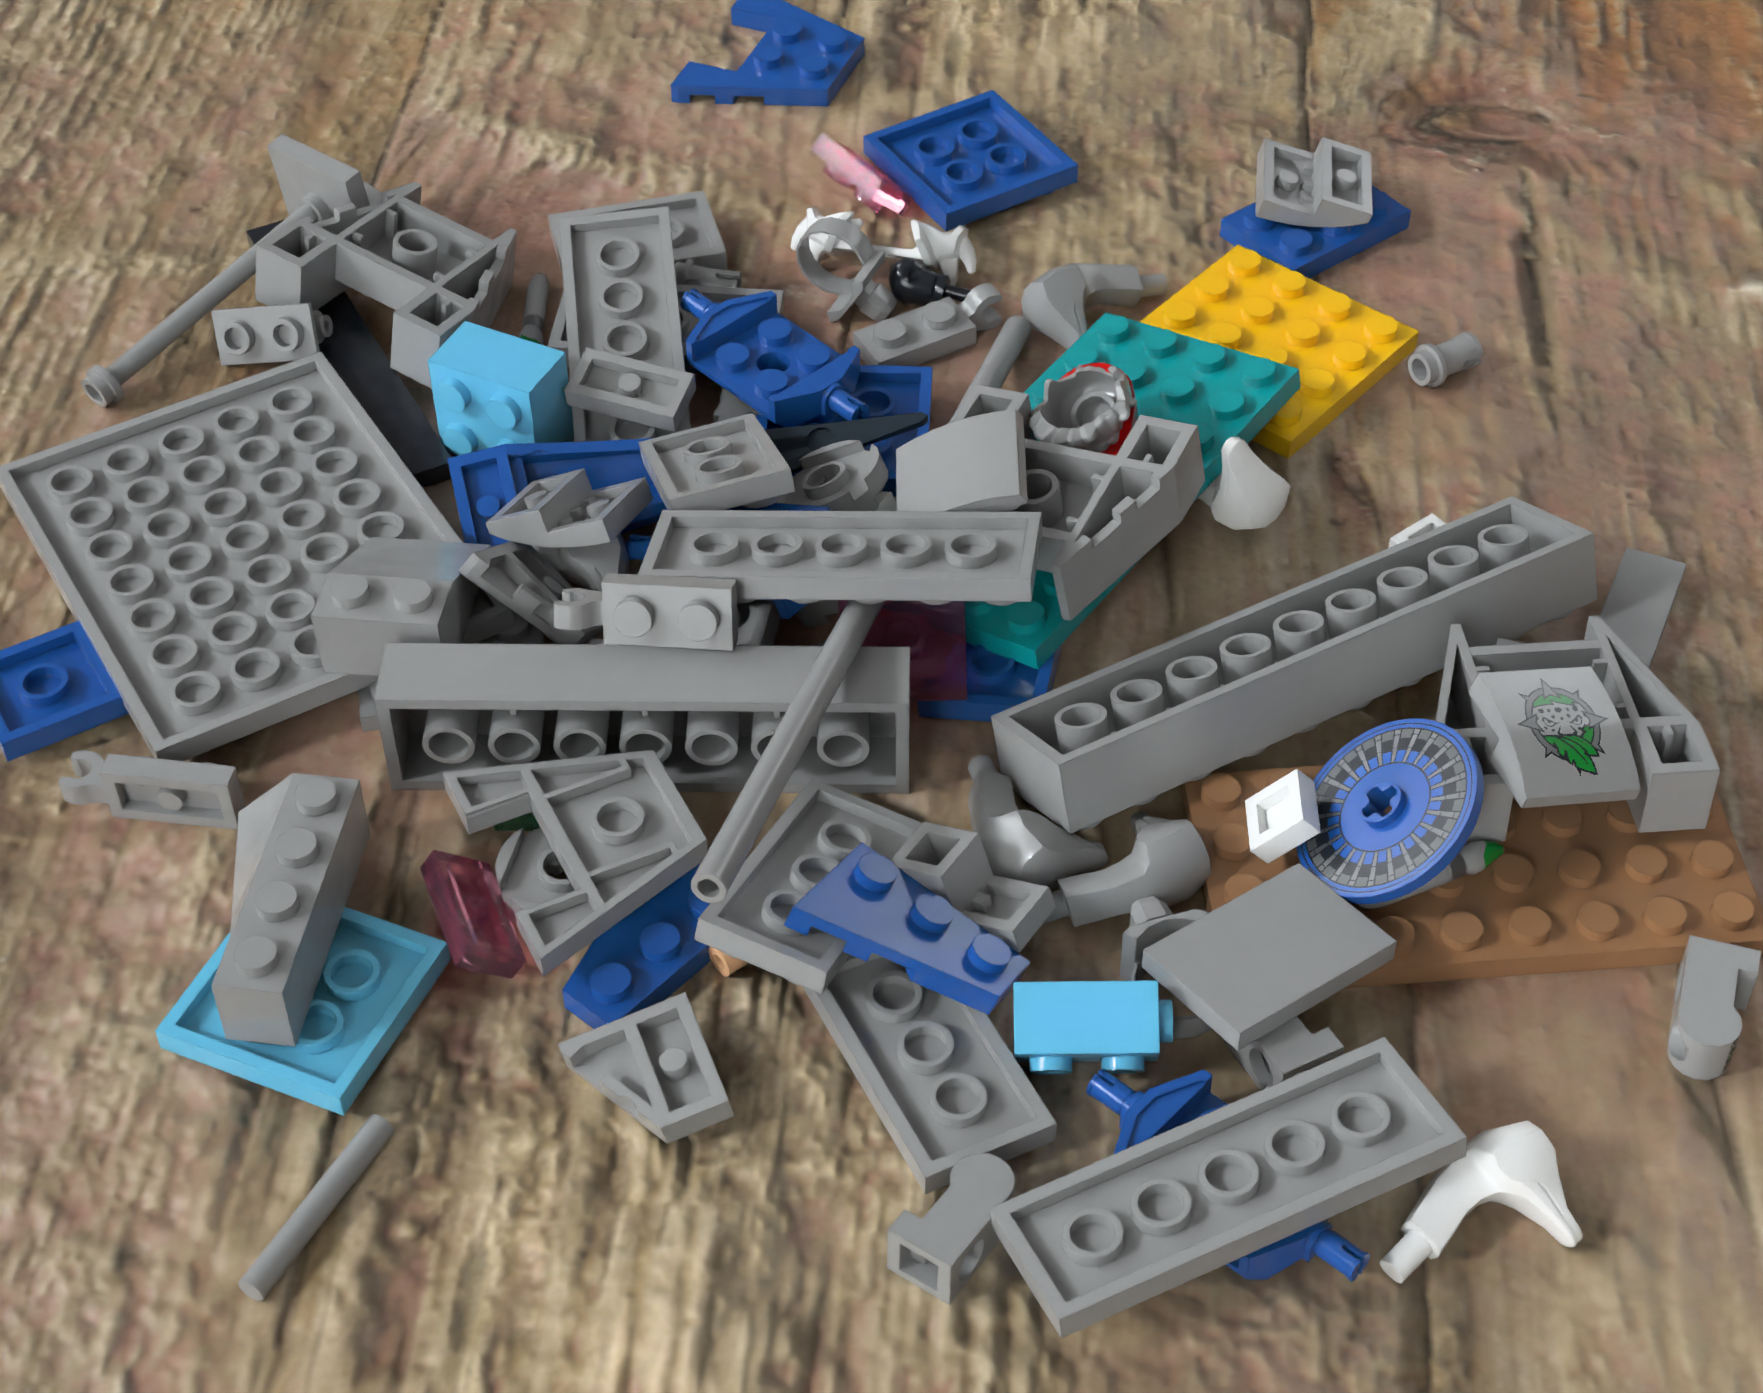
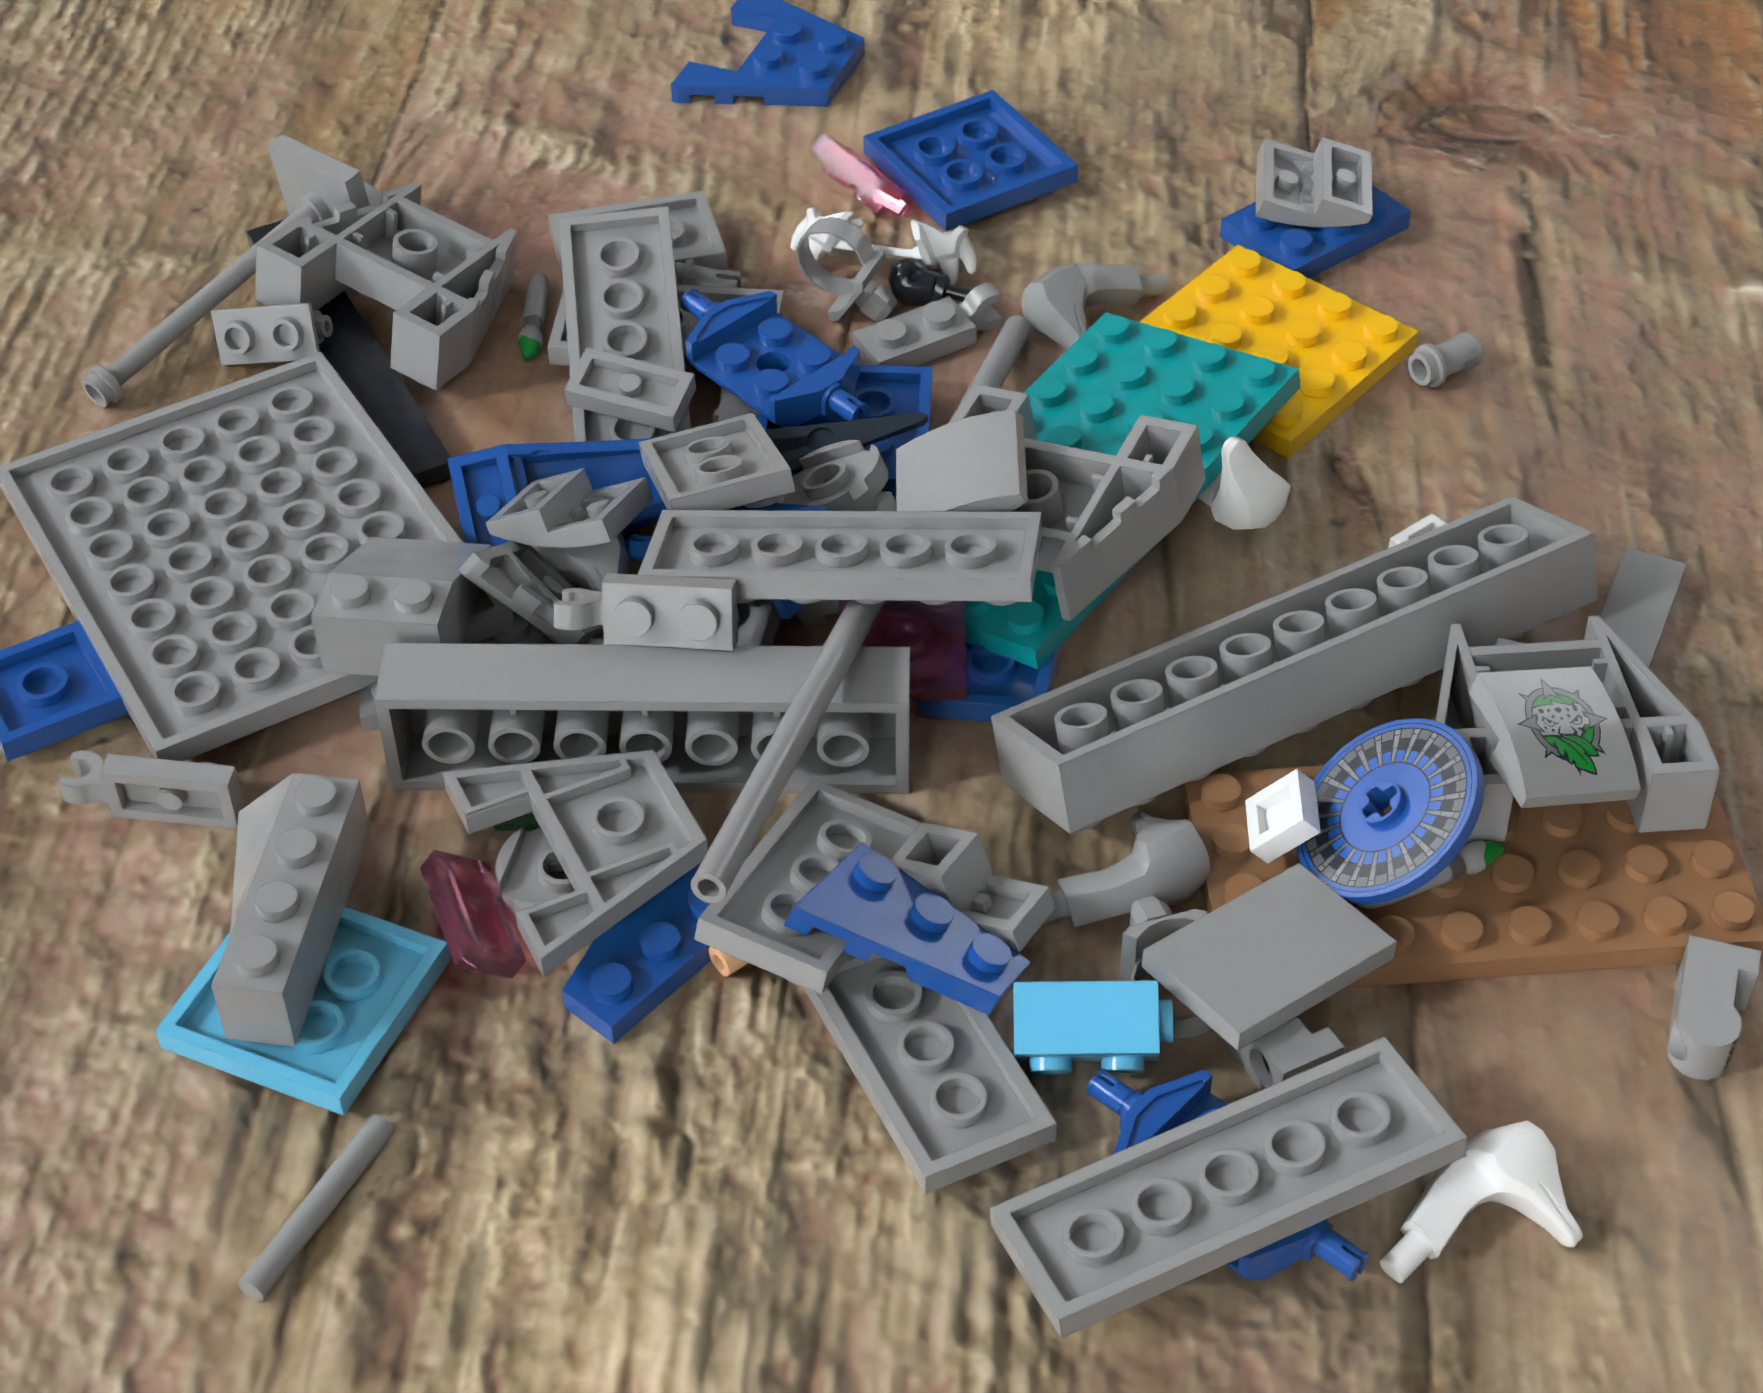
medium azure brick [427,321,574,456] -> none
light grey wing [558,992,735,1144] -> none
light grey leg [887,1153,1015,1305] -> none
light grey animal [968,755,1108,891] -> none
light grey hair [1028,362,1138,456] -> none

